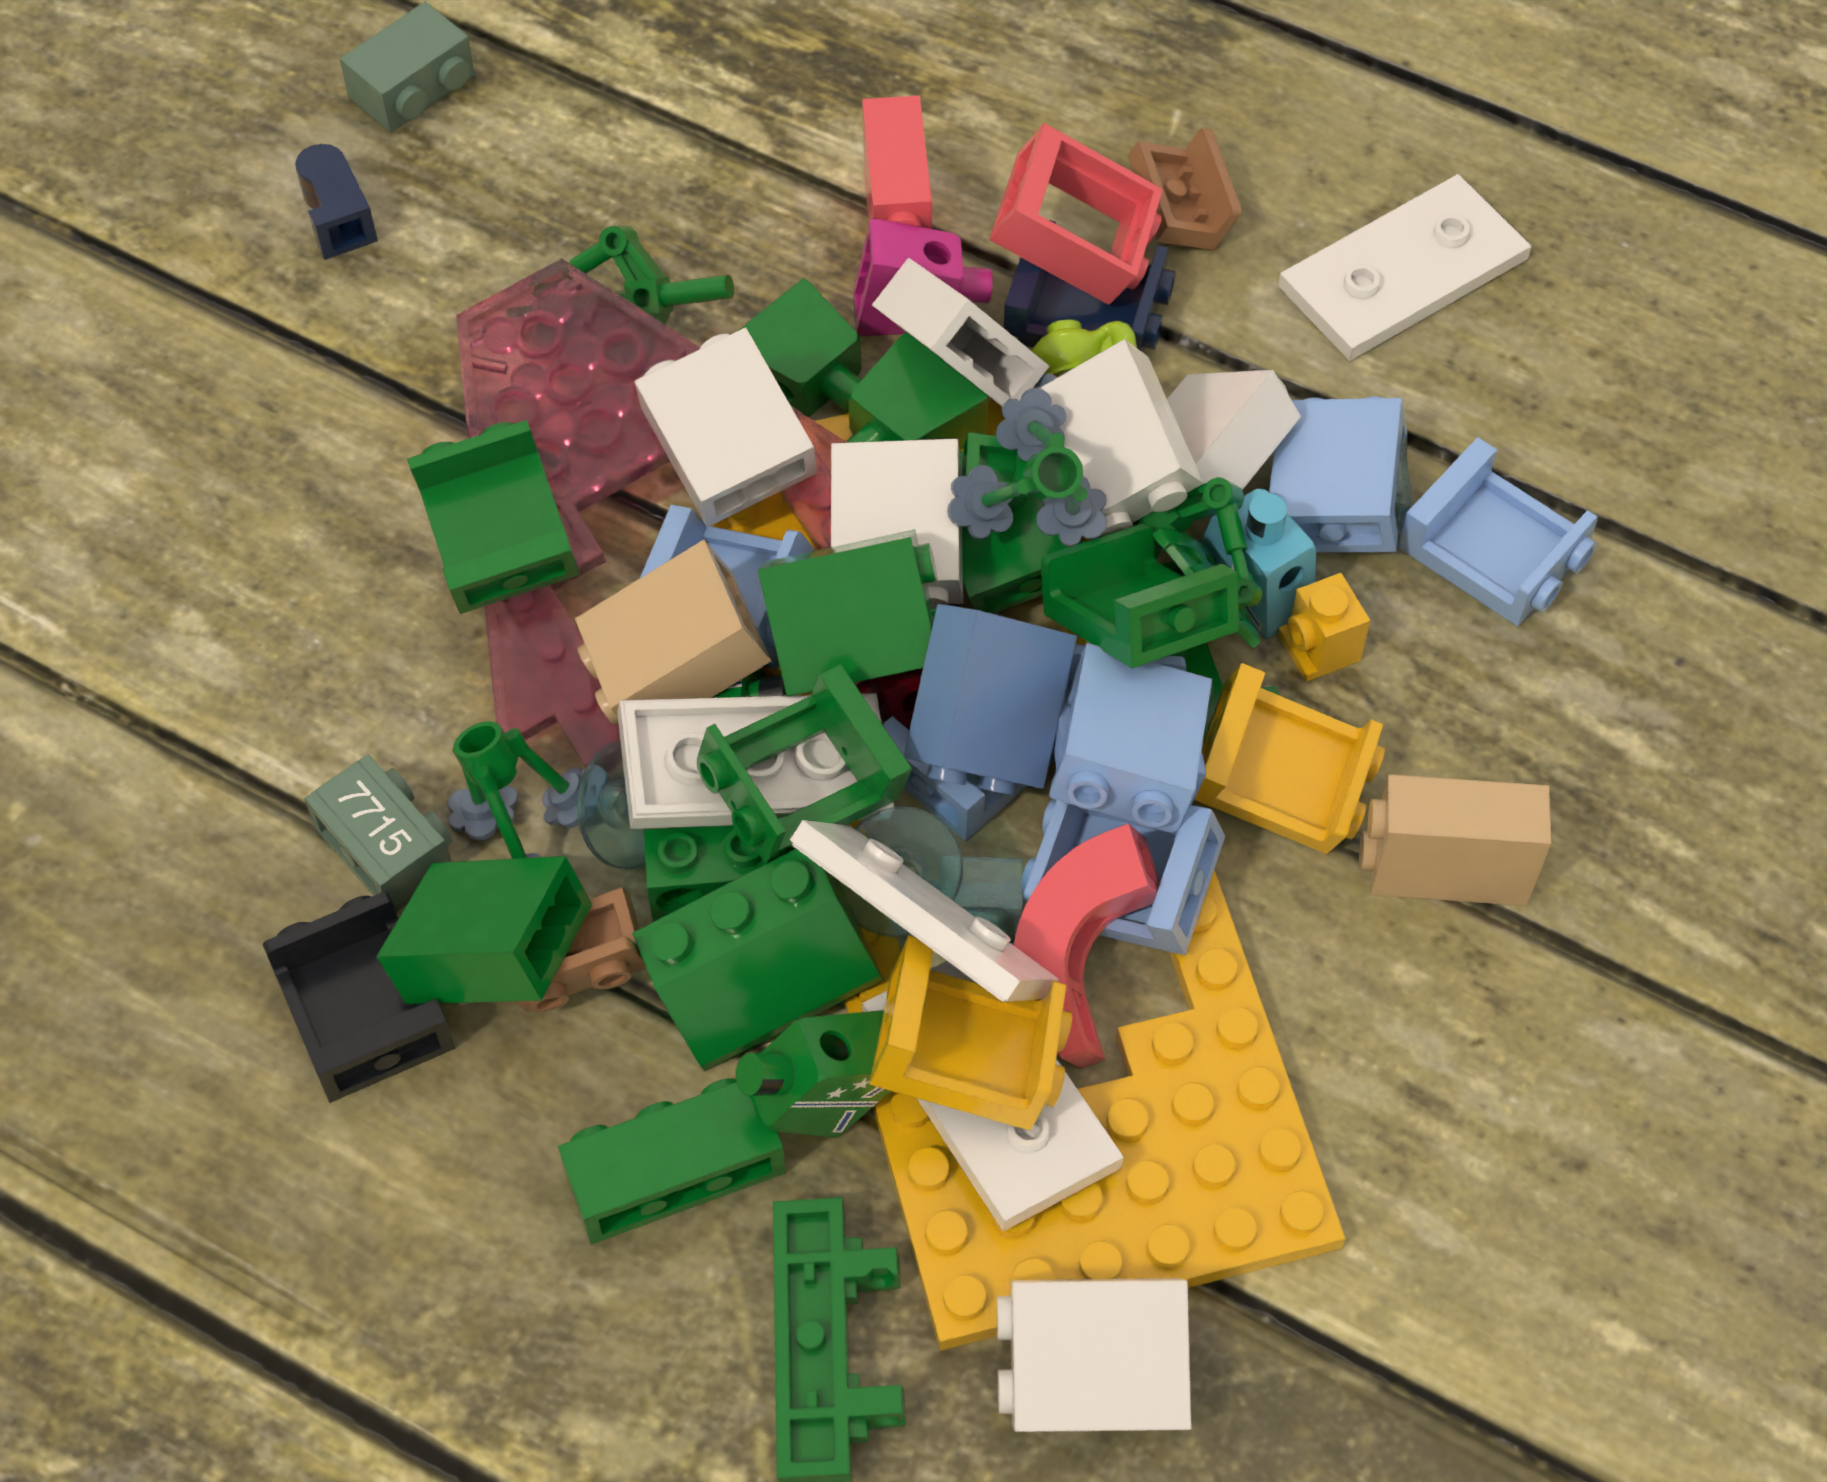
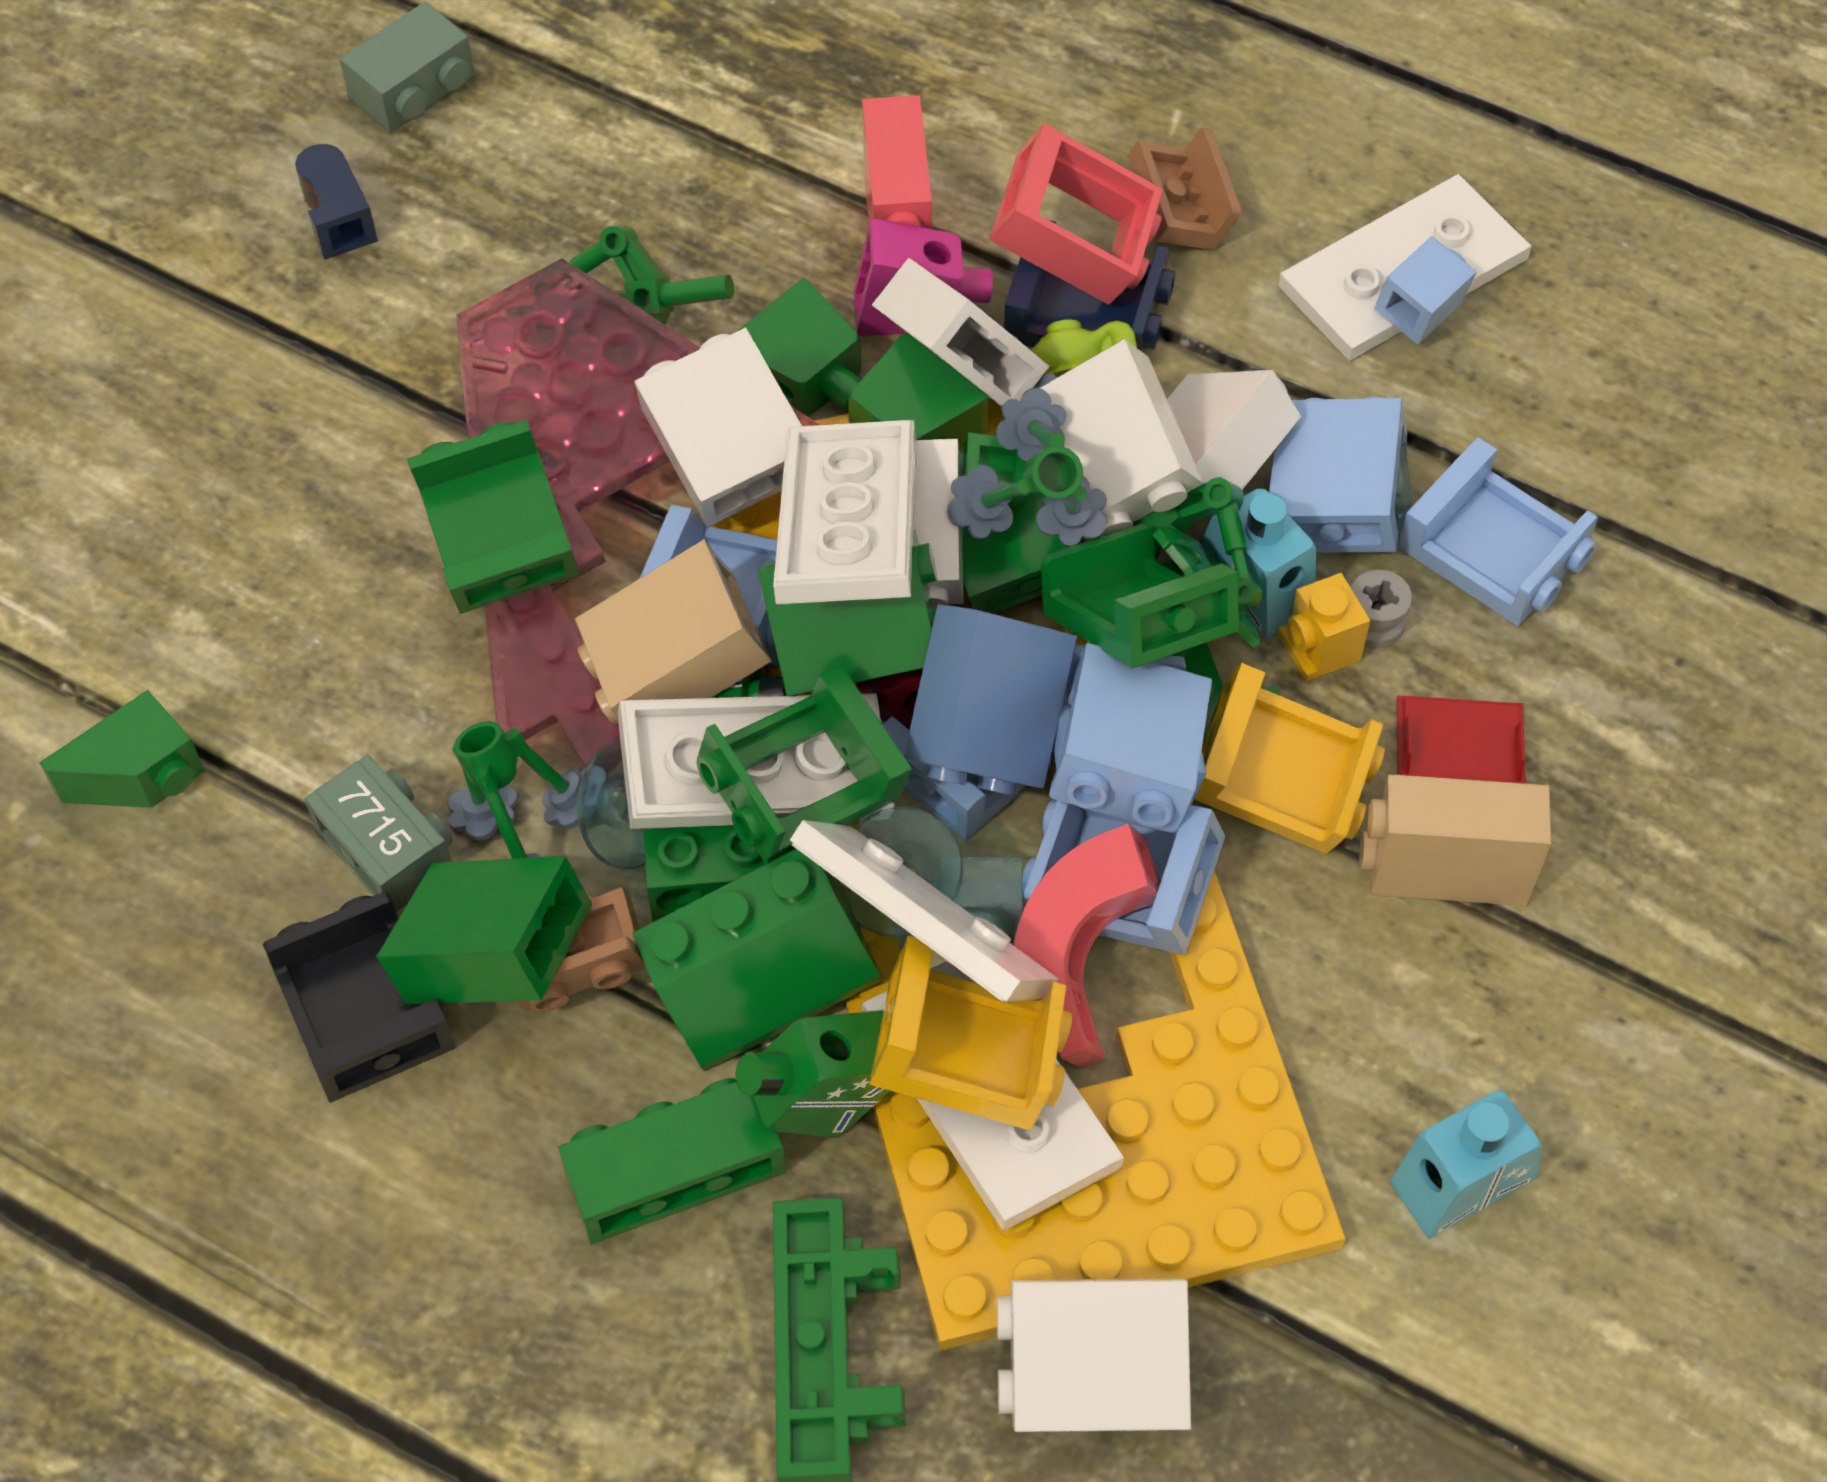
none -> green slope [39,690,205,808]
none -> white plate [773,420,916,604]
none -> light grey wheel [1351,569,1412,648]
none -> light blue brick [1374,236,1476,345]
none -> medium azure torso [1390,1090,1542,1240]
none -> red piece [1396,695,1526,784]

